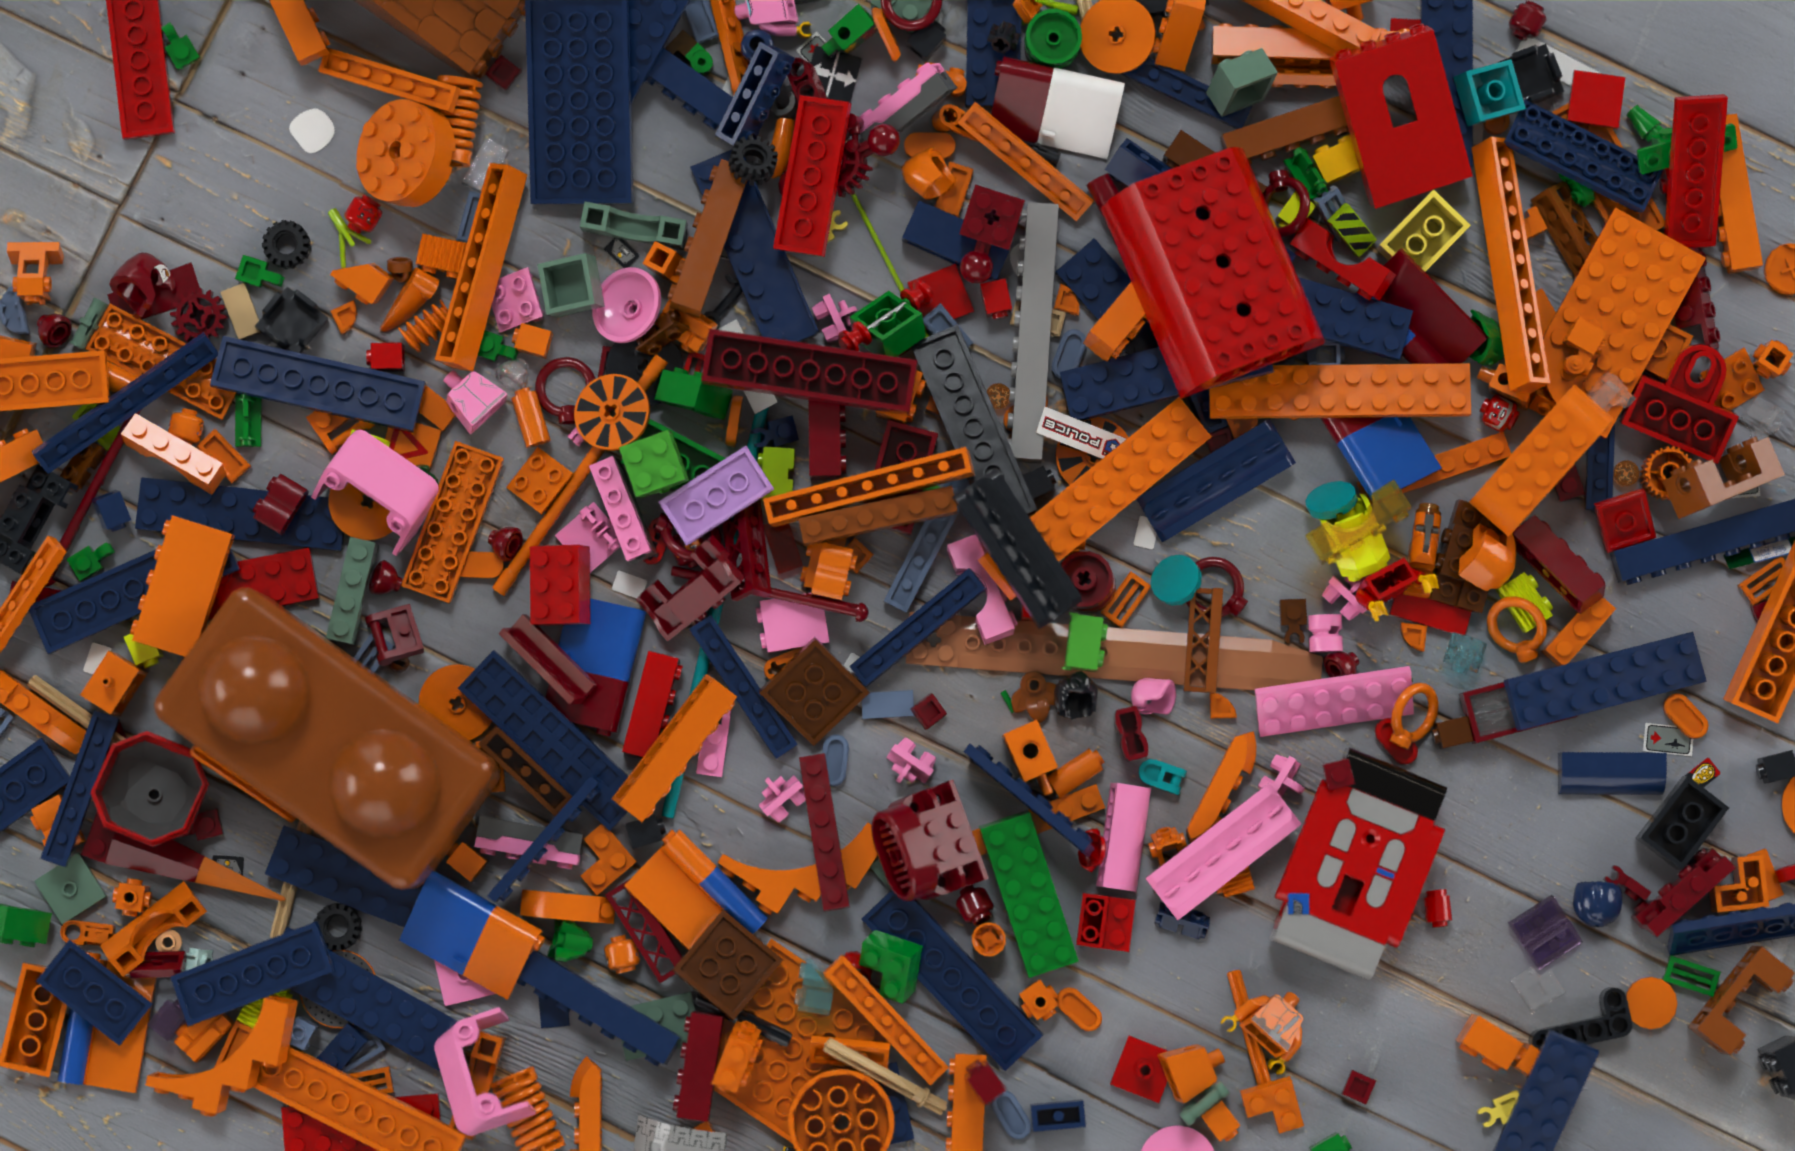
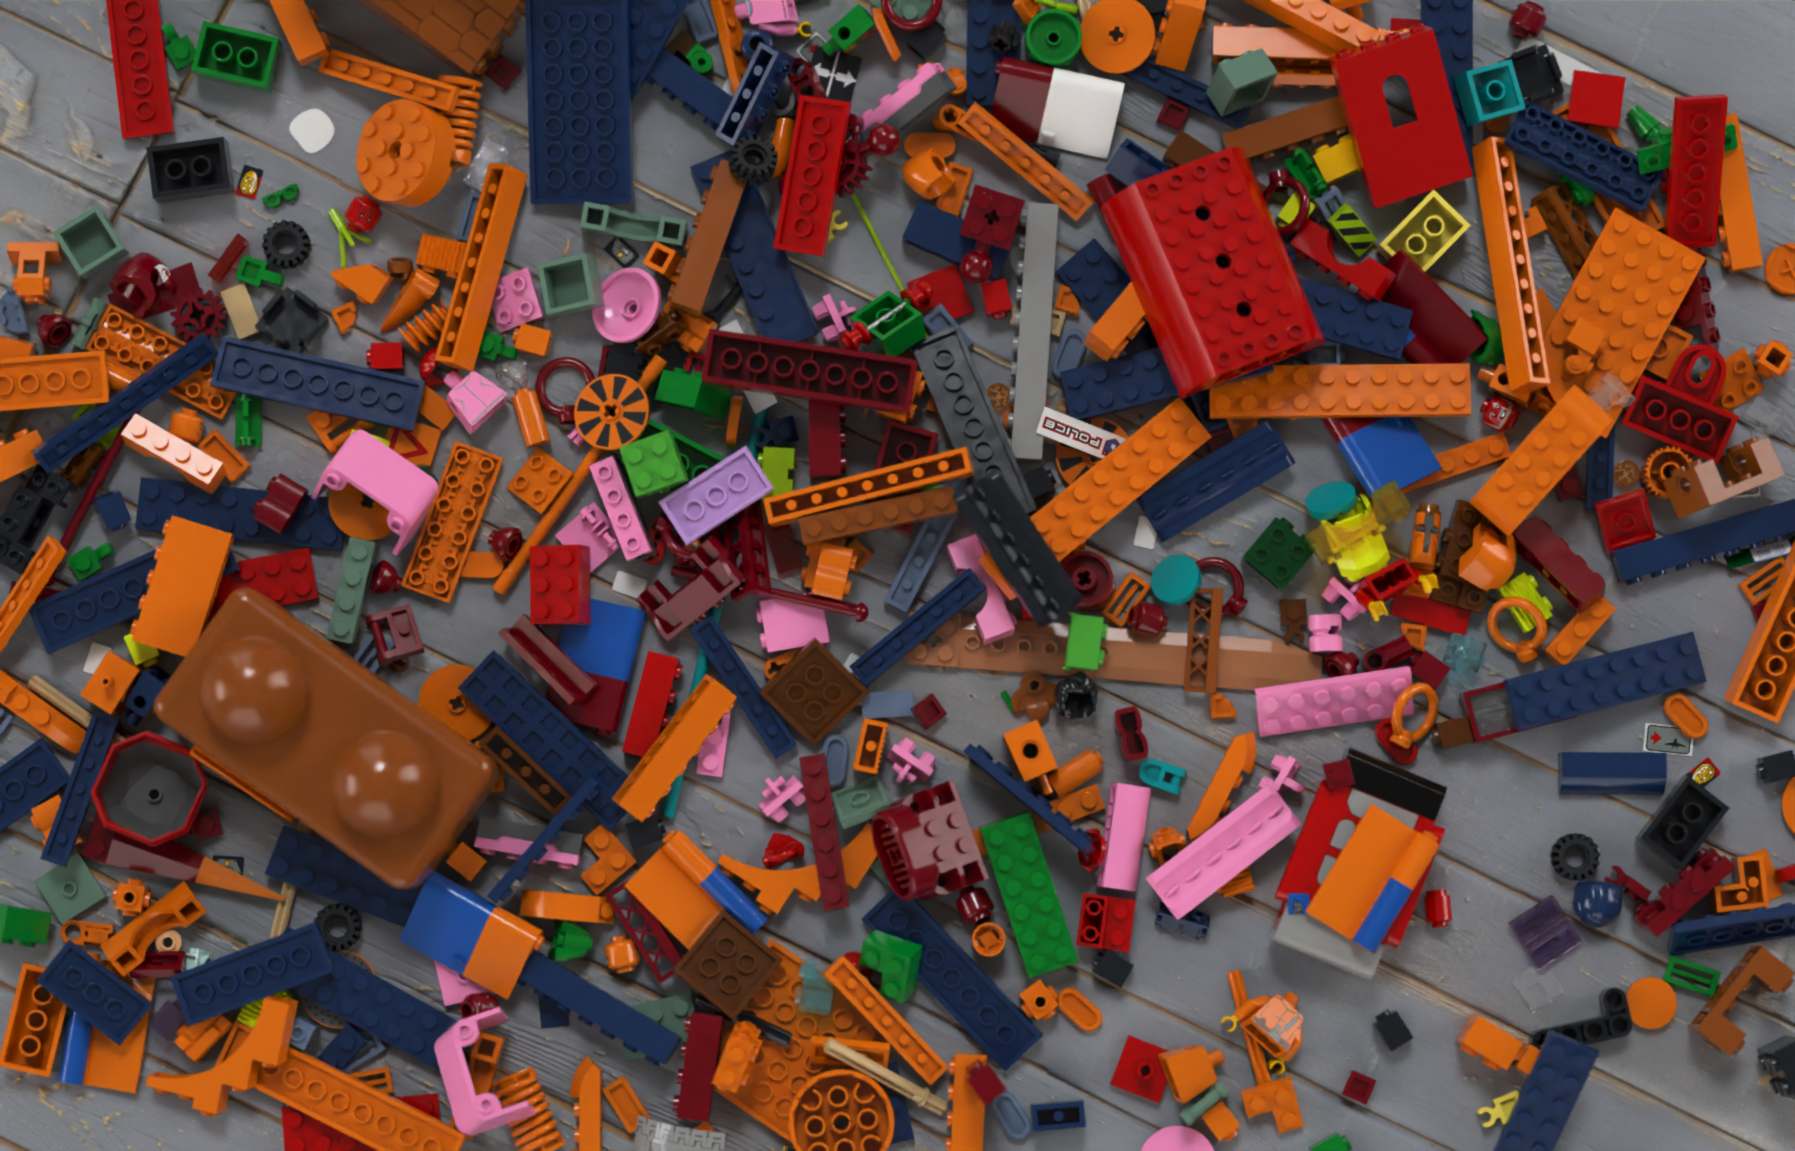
bright pink hair [1131,678,1176,715] -> none
none -> sand green piece [53,205,129,280]
none -> dark blue torso [124,666,172,727]
none -> black brick [146,137,235,203]
none -> green brick [191,20,283,94]
none -> clear red tile [208,233,249,284]
none -> sticker [235,165,264,199]
none -> green piece [261,183,299,208]
none -> red piece [419,347,458,388]
none -> dark red head [460,992,500,1019]
none -> orange tile [602,1075,652,1134]
none -> red piece [762,833,804,869]
none -> sand green plate [832,775,891,829]
none -> orange brick [853,718,889,775]
none -> black brick [1091,949,1134,988]
none -> dark red head [1127,601,1168,638]
none -> dark red tile [1156,97,1191,132]
none -> dark green brick [1241,517,1316,592]
none -> orange door [1305,803,1440,954]
none -> dark red piece [1360,635,1414,672]
none -> black brick [1372,1009,1414,1052]
none -> dark red brick [1408,650,1451,690]
none -> black tyre [1550,833,1600,880]

